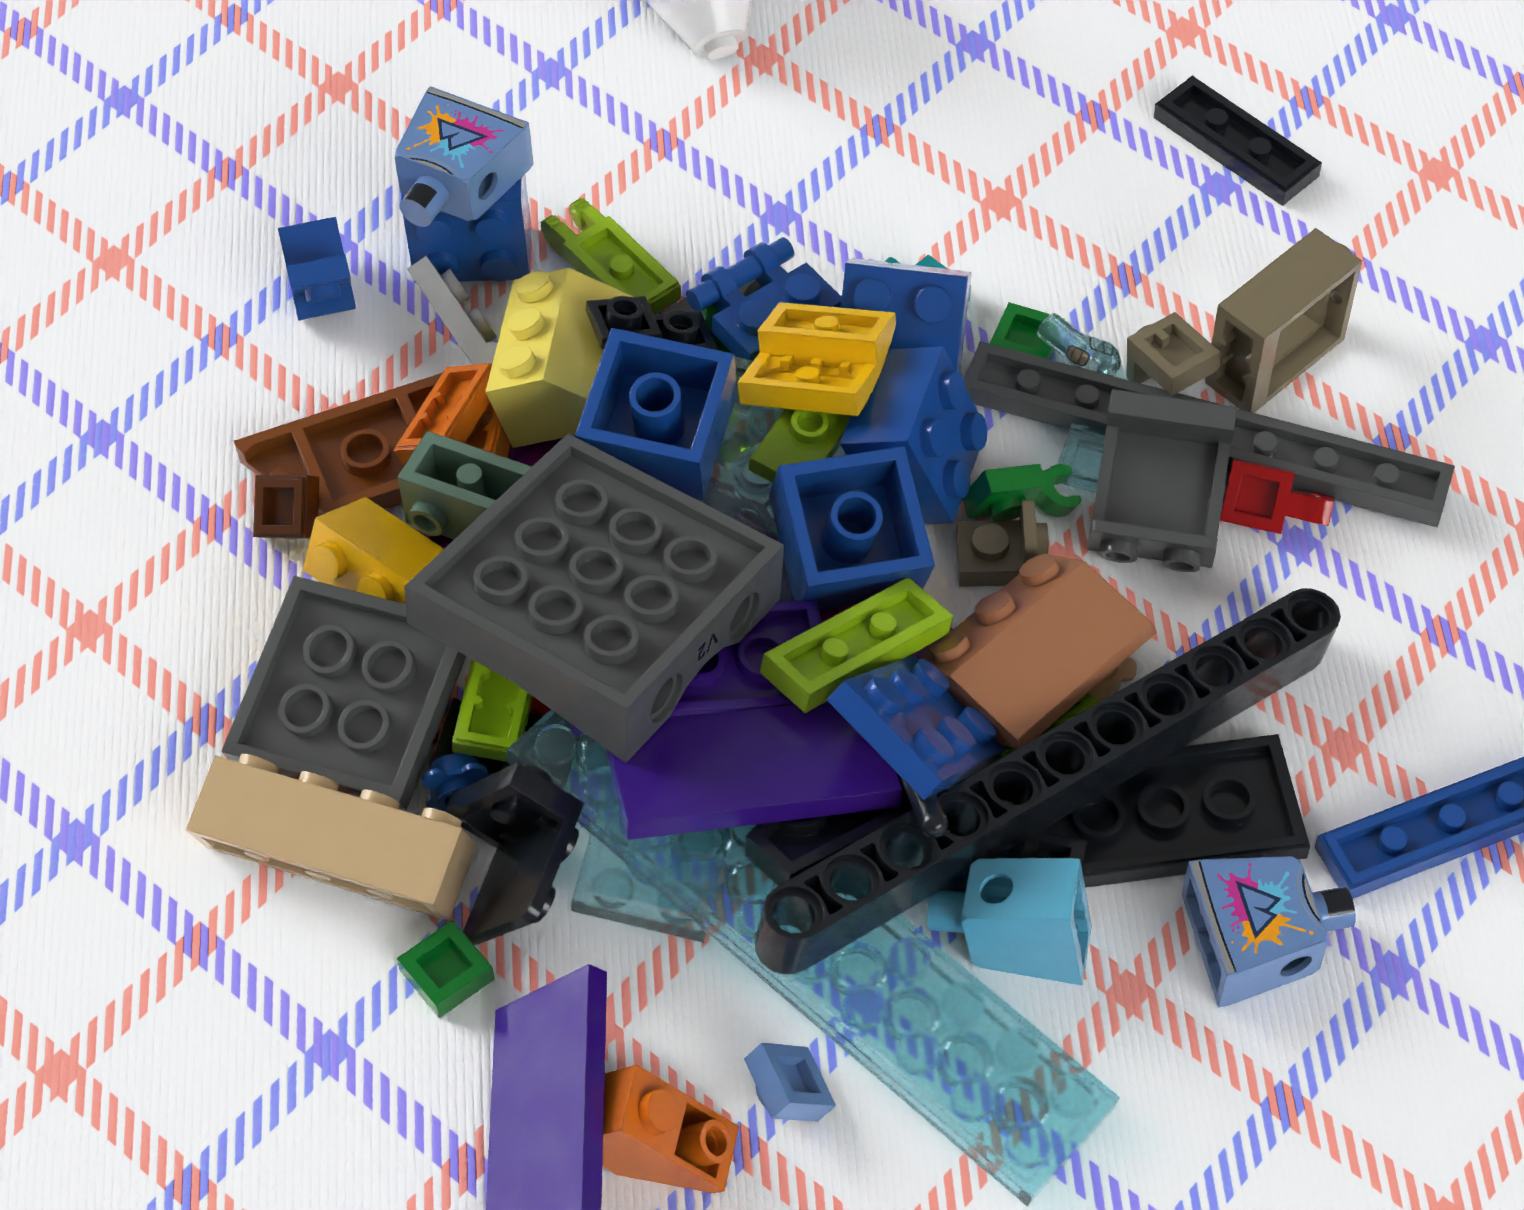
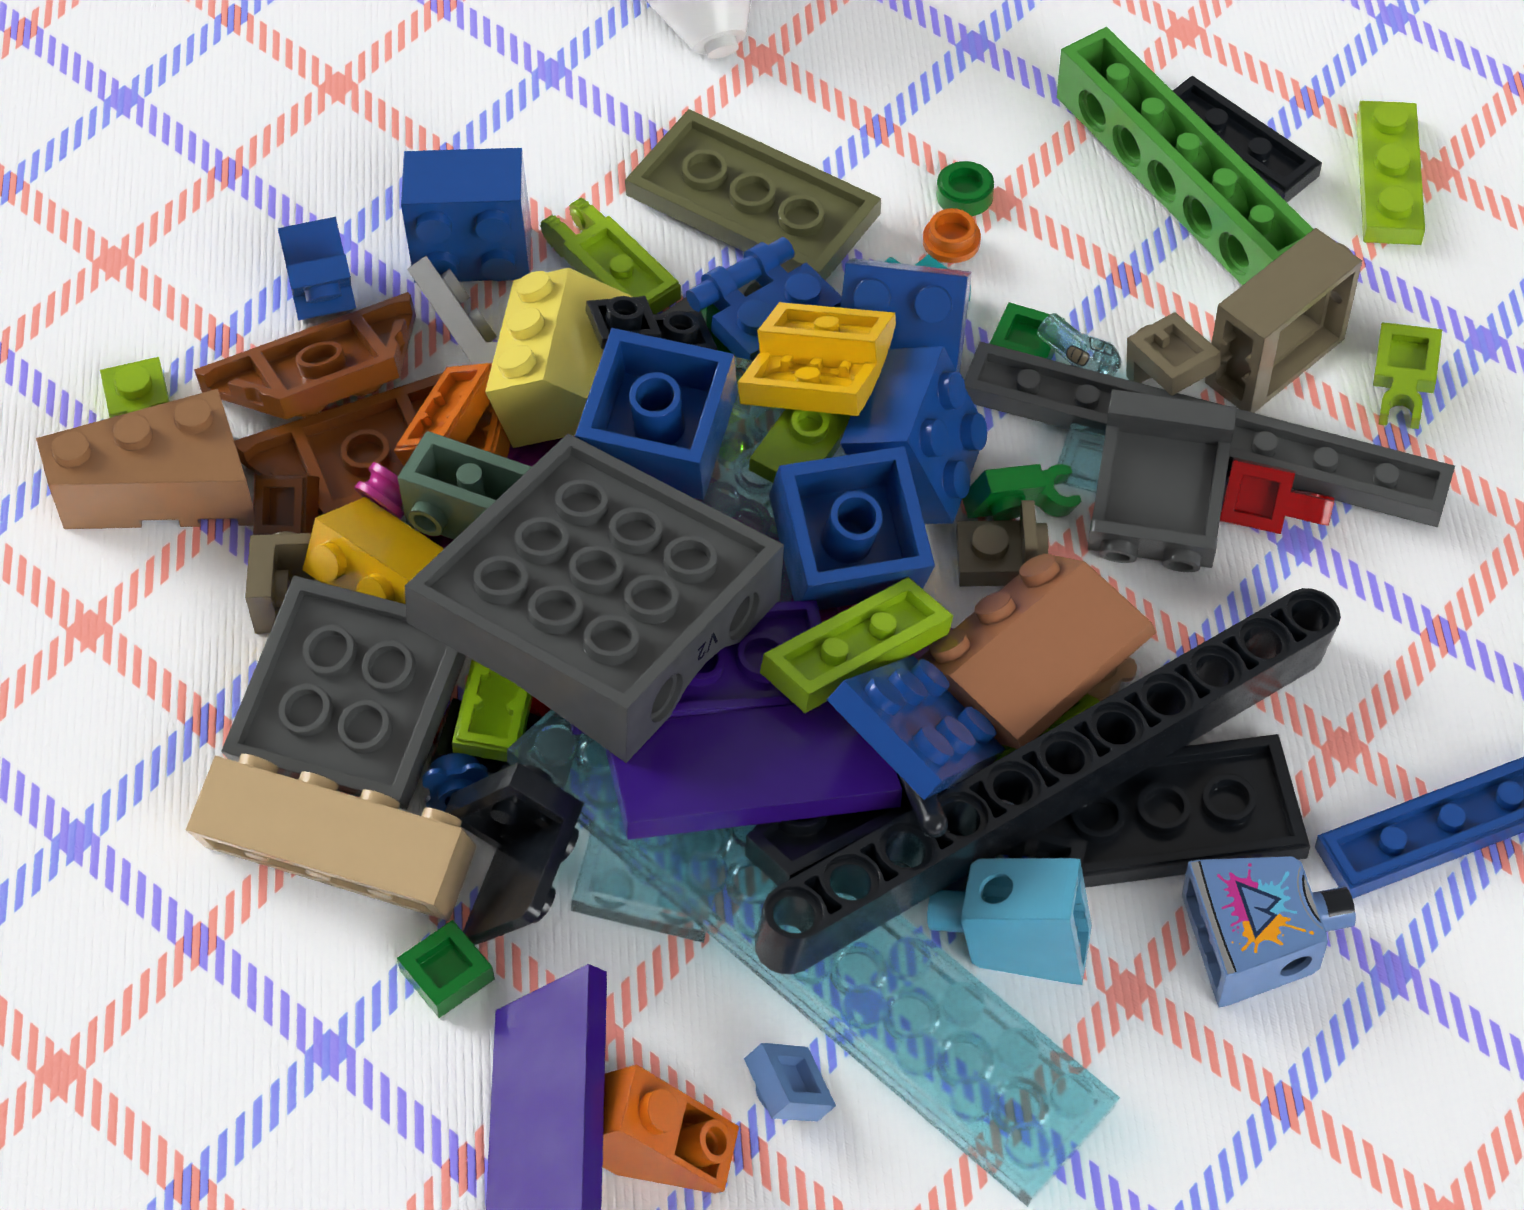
medium blue torso [394,86,534,227] -> none
none -> medium nougat wedge [36,389,254,529]
none -> lime plate [100,356,170,418]
none -> dark orange wing [194,292,416,420]
none -> dark tan bracket [245,531,316,634]
none -> dark pink bush [354,462,404,520]
none -> olive plate [625,109,881,281]
none -> orange plate [923,208,981,263]
none -> green tile [936,161,994,216]
none -> bright green brick [1056,26,1313,285]
none -> lime plate [1356,100,1425,245]
none -> lime plate [1373,322,1443,429]

